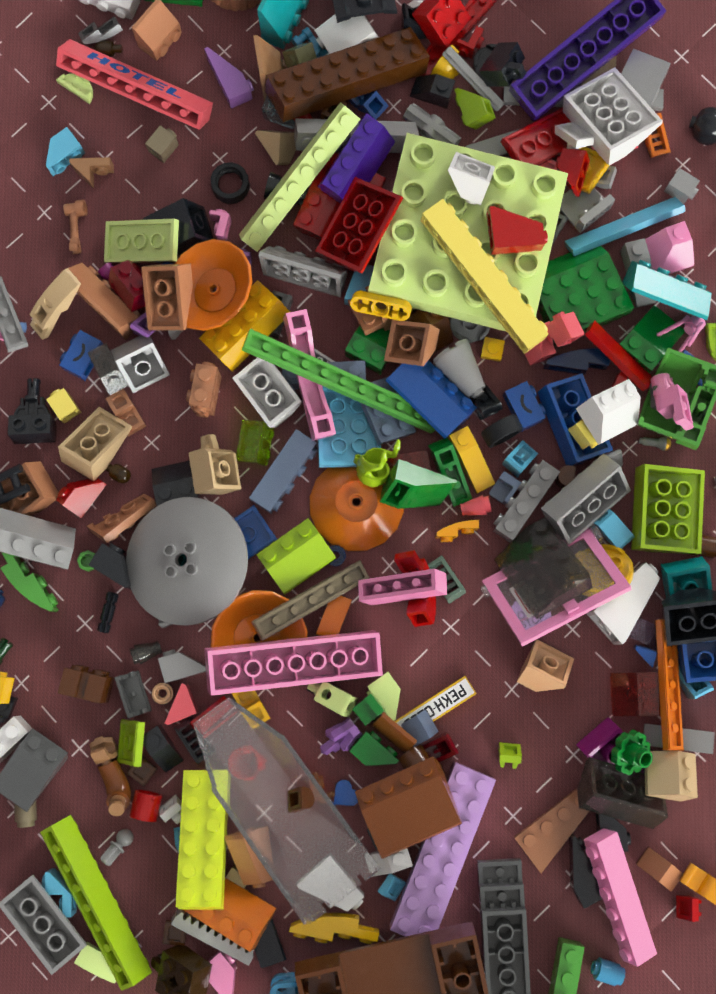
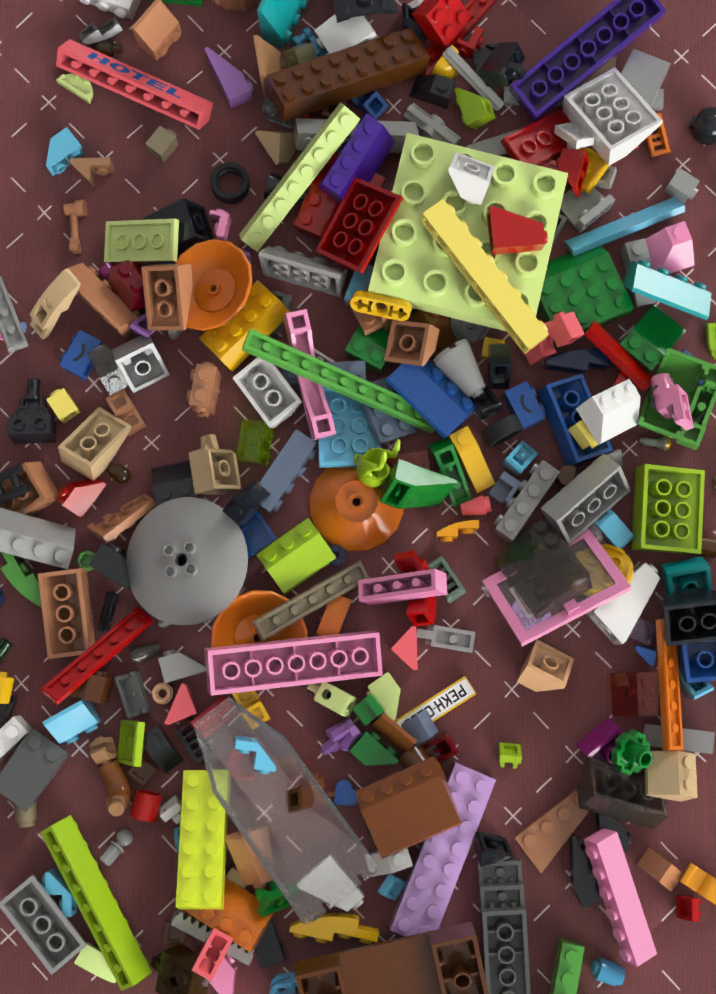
bright pink plant [657,315,706,352] -> none
none -> nougat slope [38,567,95,659]
none -> red tile [41,607,153,705]
none -> medium azure slope [43,700,102,745]
none -> coral slope [192,928,234,981]
none -> black slope [222,480,270,525]
none -> medium azure slope [233,735,276,774]
none -> green tile [255,880,299,917]
none -> coral slope [390,626,418,670]
none -> light grey hinge [416,625,476,653]
none -> black slope [474,831,513,867]
none -> black slope [488,343,512,389]

